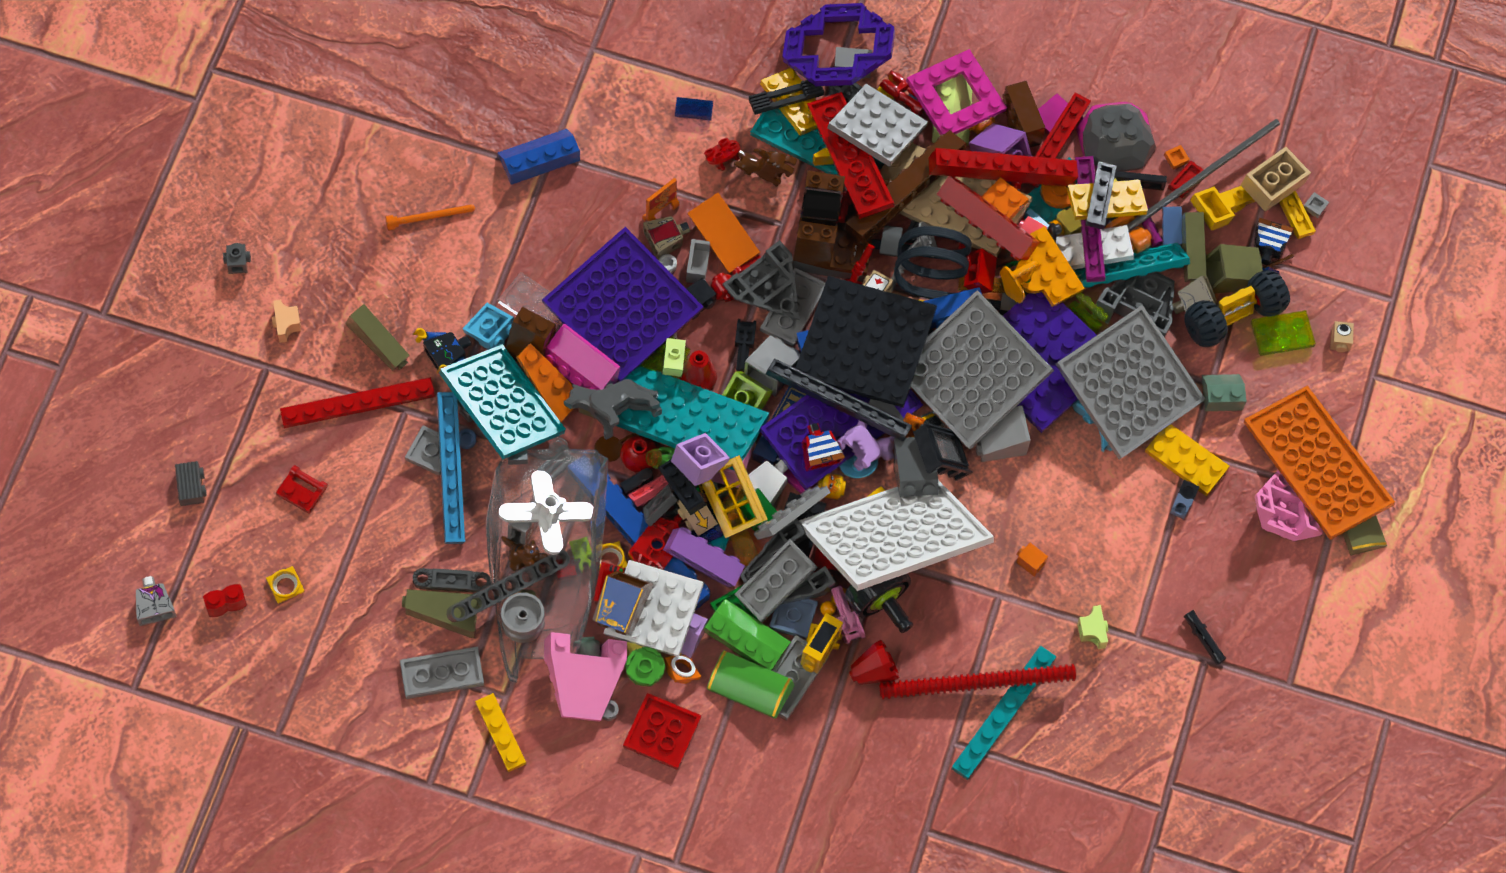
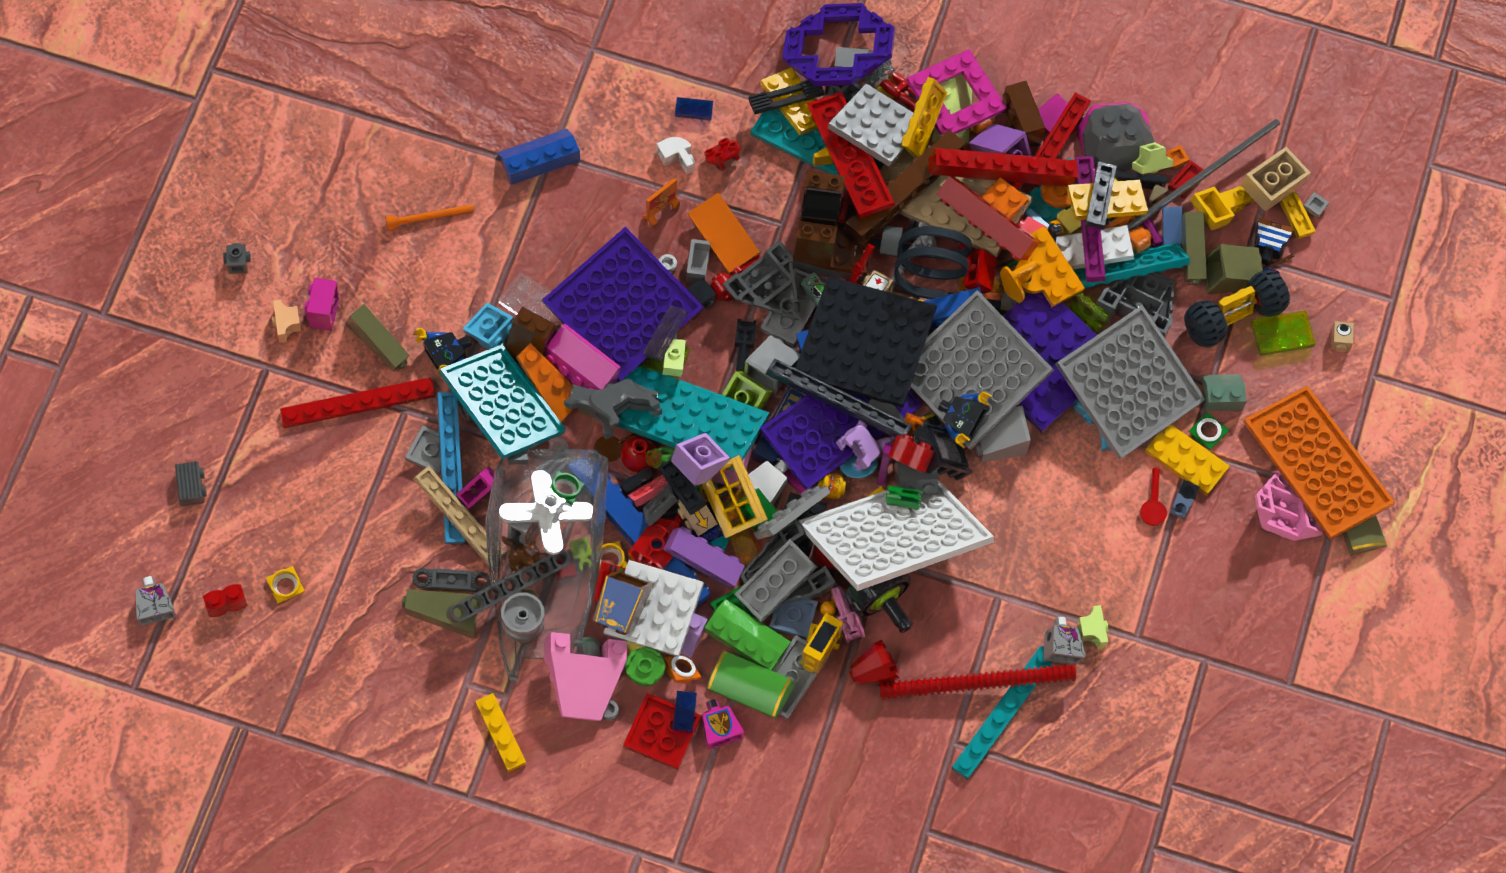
red plate [276,465,328,514] -> none
light grey tile [400,646,484,699] -> none
medium blue tile [459,429,476,449] -> none
torso [643,216,690,260] -> none
red cone [679,350,717,391] -> none
reddish brown animal [734,149,797,186] -> none
torso [802,423,845,472] -> none
orange brick [1016,542,1048,577] -> none
dark tan torso [1172,276,1219,314] -> none
black pin [1184,610,1227,665] -> none
none -> dark pink brick [304,277,340,331]
none -> tan tile [413,466,505,567]
none -> dark pink torso [456,466,501,509]
none -> green piece [549,471,584,505]
none -> clear purple plate [643,305,688,361]
none -> white brick [656,137,695,175]
none -> clear blue plate [673,691,697,733]
none -> torso [702,699,744,750]
none -> tile [799,272,825,306]
none -> clear light blue piece [865,59,895,88]
none -> magenta tile [877,443,892,486]
none -> green arm [886,486,924,510]
none -> red brick [888,433,935,473]
none -> yellow plate [902,77,948,158]
none -> black torso [938,392,992,448]
none -> light grey torso [1043,617,1086,664]
none -> yellowish green brick [1132,142,1173,174]
none -> red piece [1140,468,1167,526]
none -> dark tan slope [1147,185,1168,208]
none -> piece [1188,412,1229,450]

